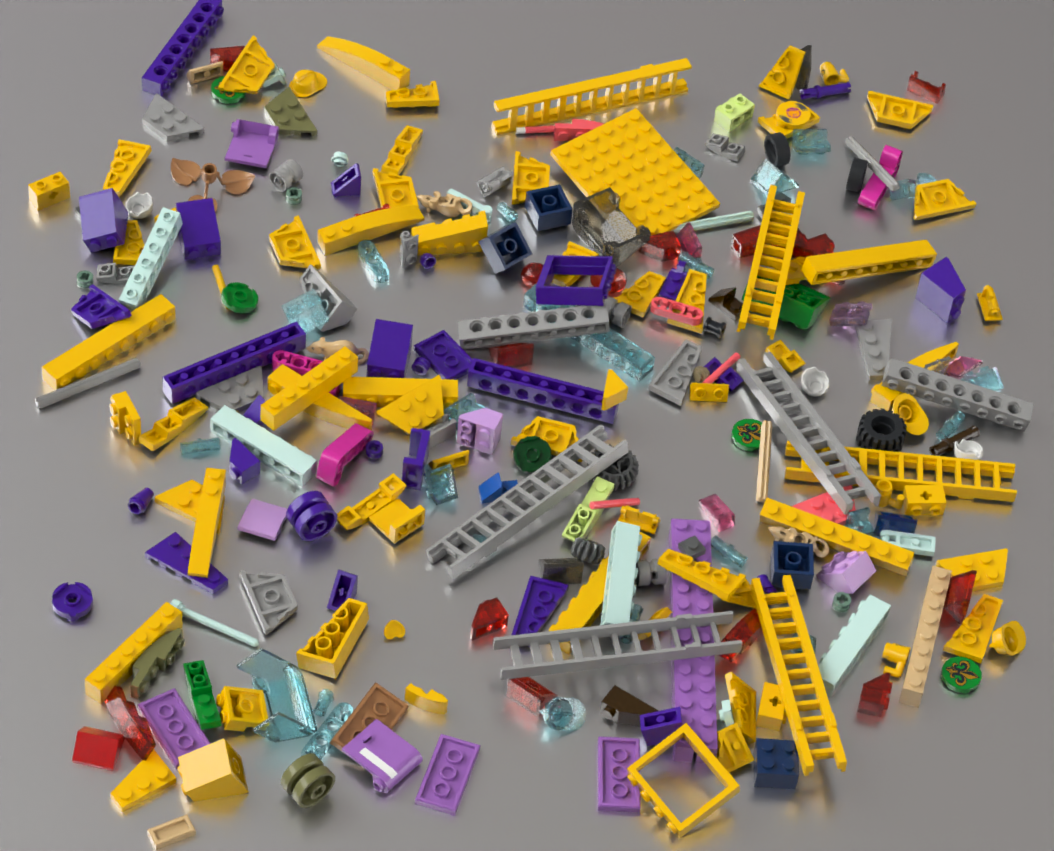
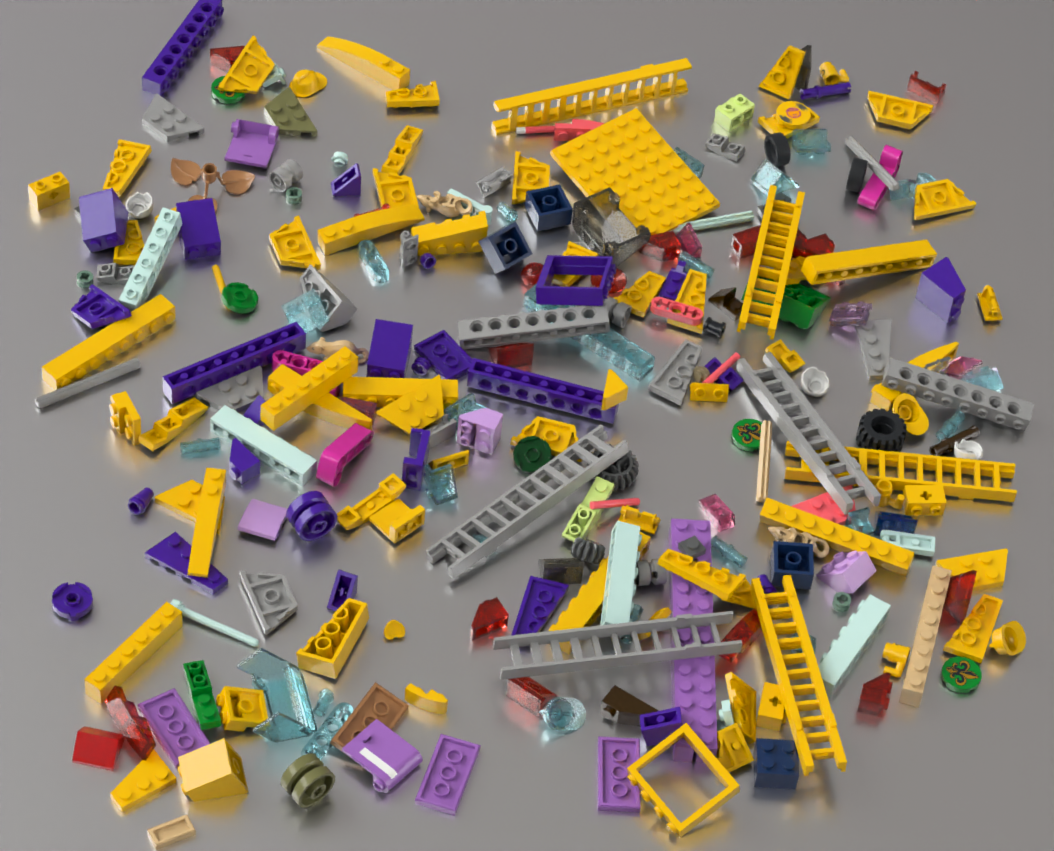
olive slope [130,628,185,700] -> none
tan slope [187,61,223,84] -> none
dark purple bush [366,440,383,459] -> none
blue slope [478,473,518,503] -> none

